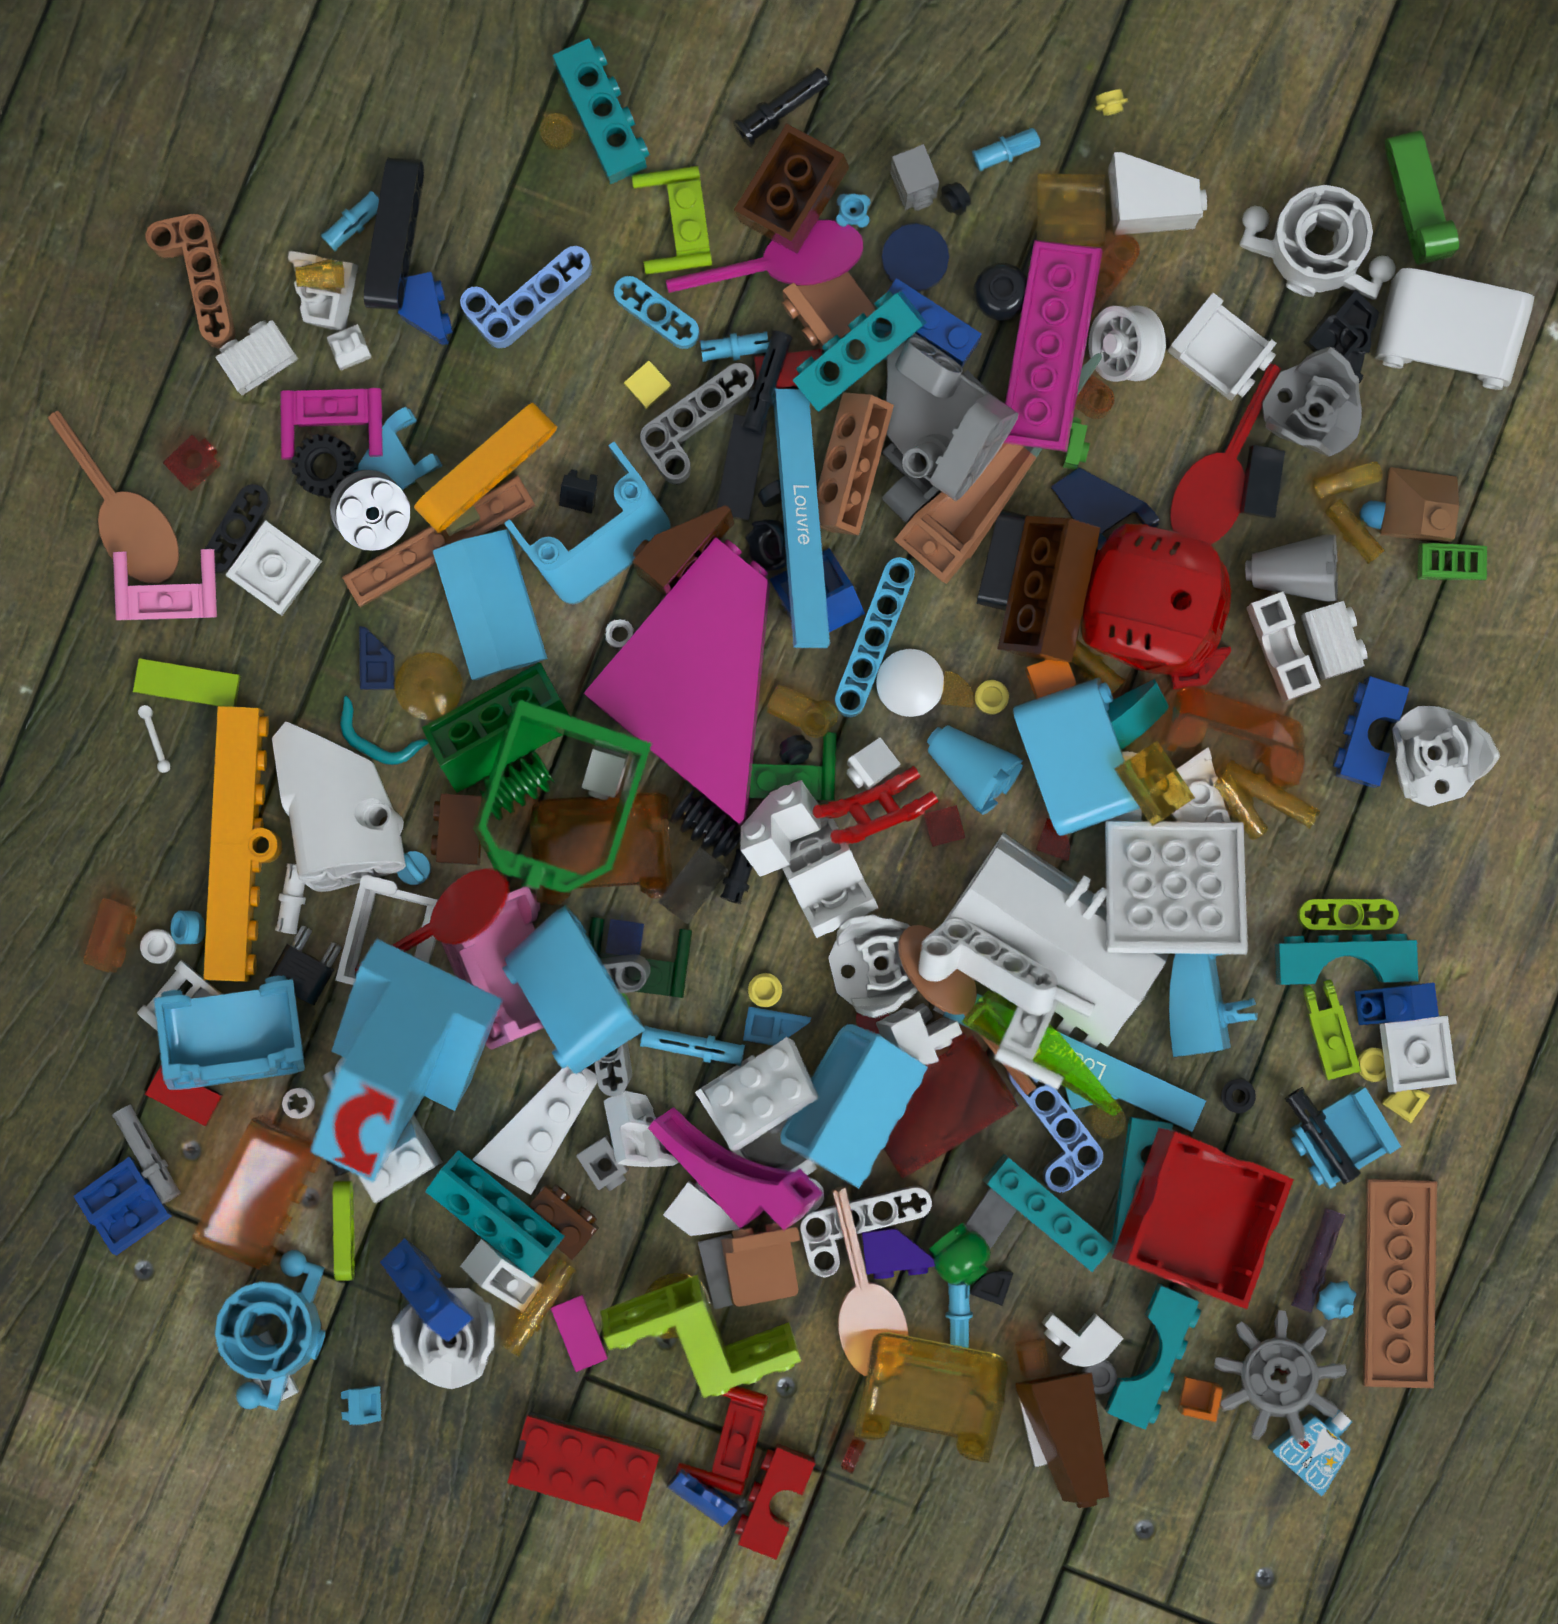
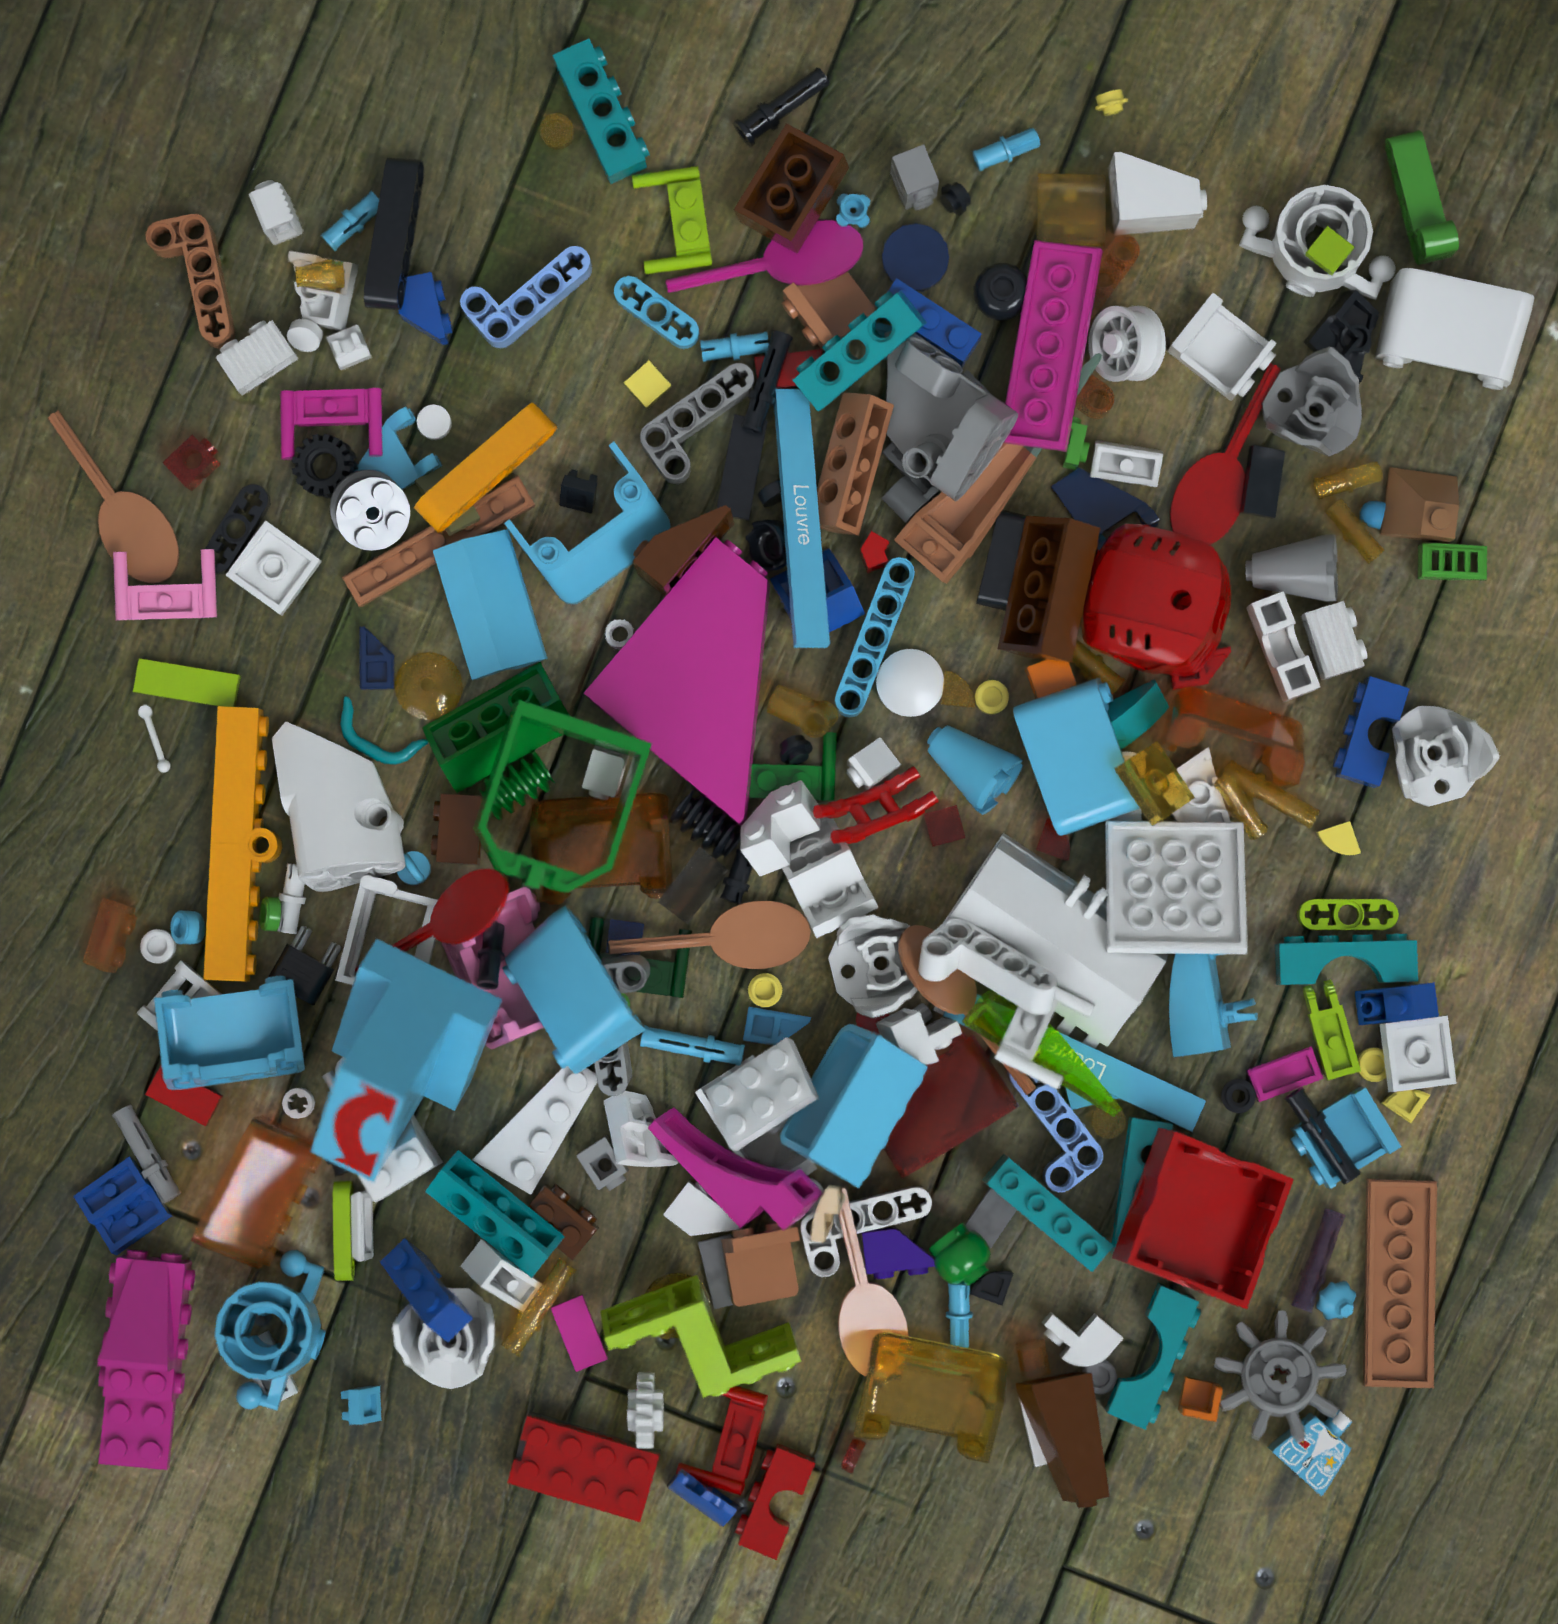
none -> dark pink wedge [98,1250,195,1470]
none -> white brick [249,180,303,245]
none -> bright green tile [259,897,281,931]
none -> white tile [287,319,323,352]
none -> white tile [351,1190,374,1261]
none -> white tile [417,405,452,440]
none -> black axle [477,921,505,990]
none -> nougat piece [608,901,810,969]
none -> white gear [627,1372,664,1448]
none -> tan slope [811,1185,846,1243]
none -> red piece [860,531,890,574]
none -> white slope [1090,440,1163,487]
none -> dark pink tile [1246,1046,1324,1102]
none -> lime tile [1305,226,1354,276]
none -> light yellow tile [1316,821,1361,855]

